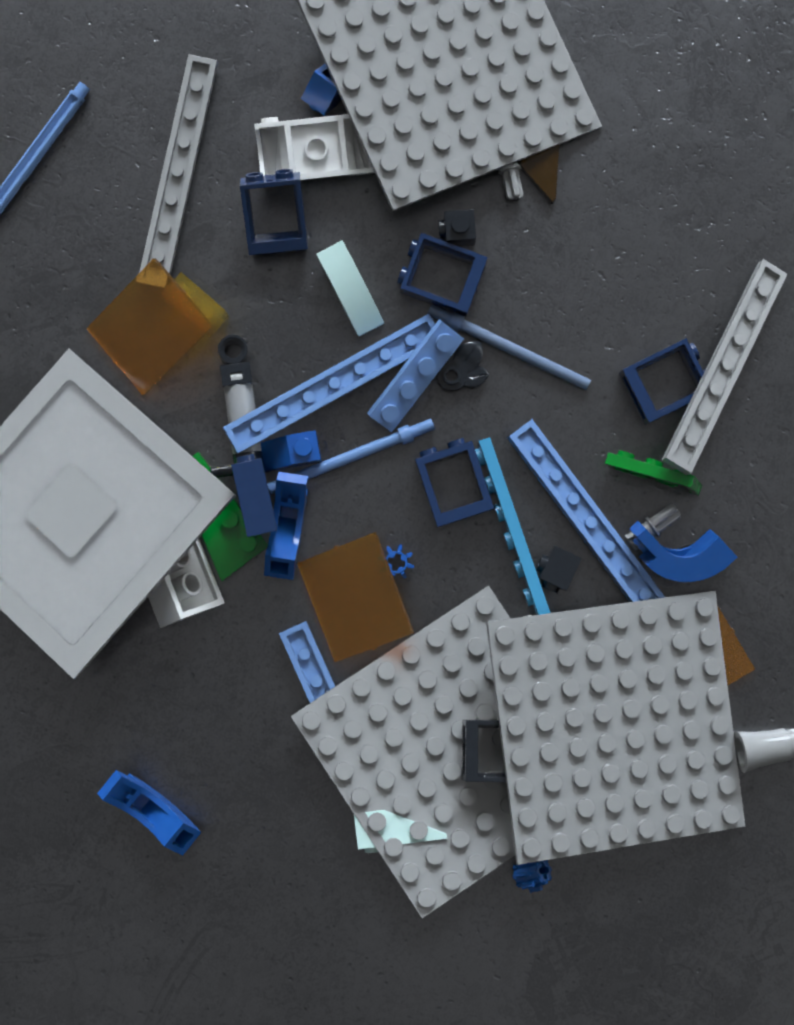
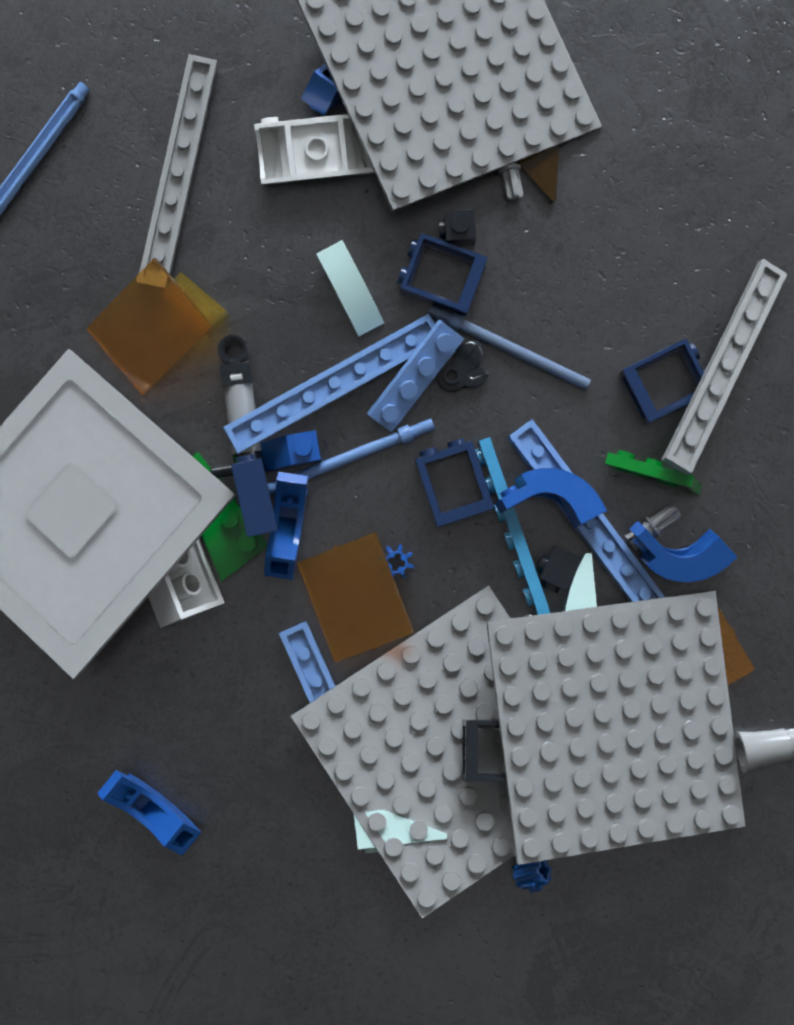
dark blue window [240,169,308,255] -> none
none -> blue arch [495,468,607,529]
none -> light aqua slope [563,553,597,611]

